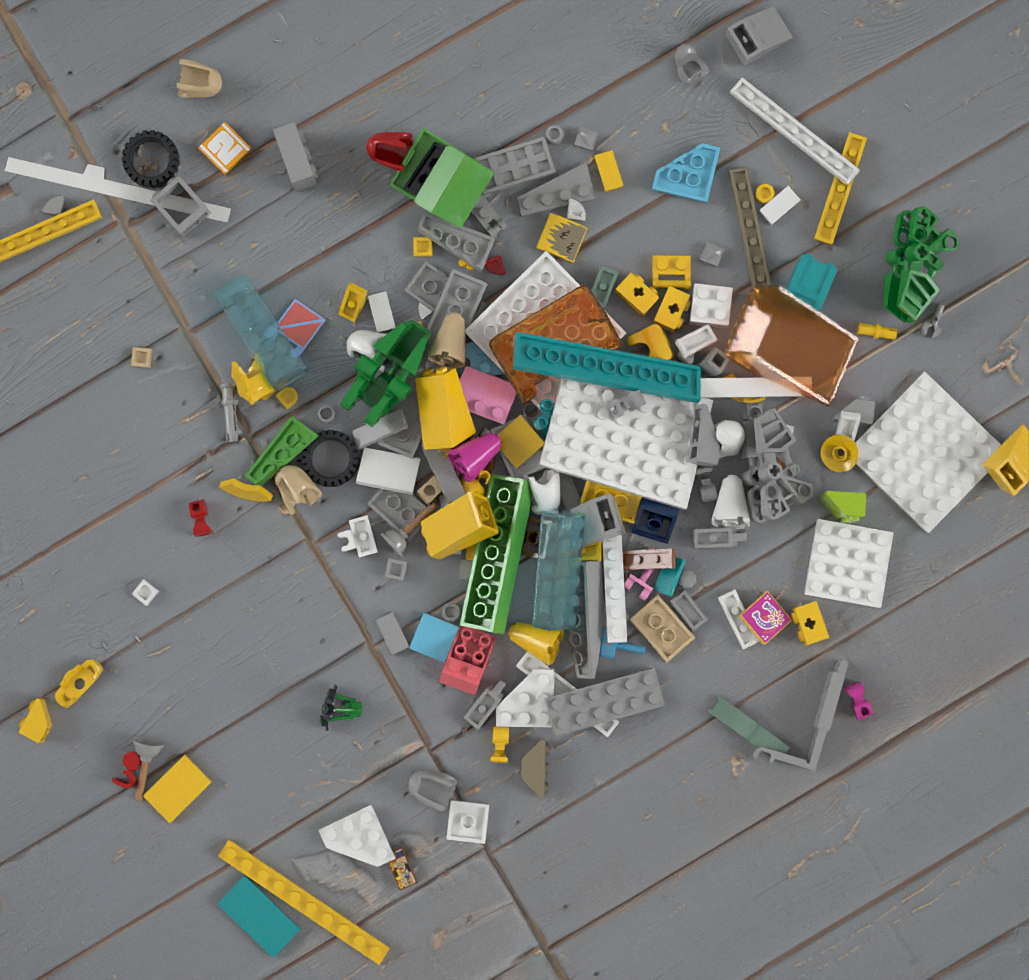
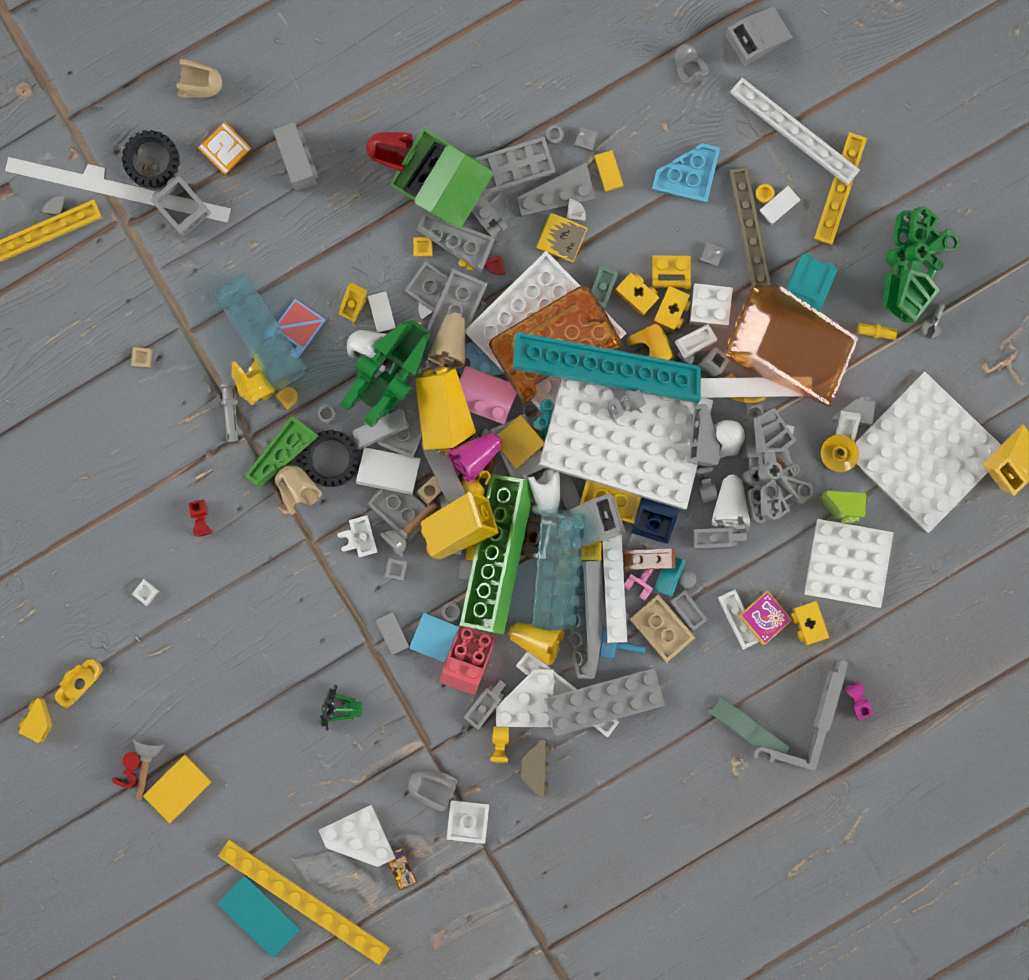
yellow tile [219,478,273,502] -> none

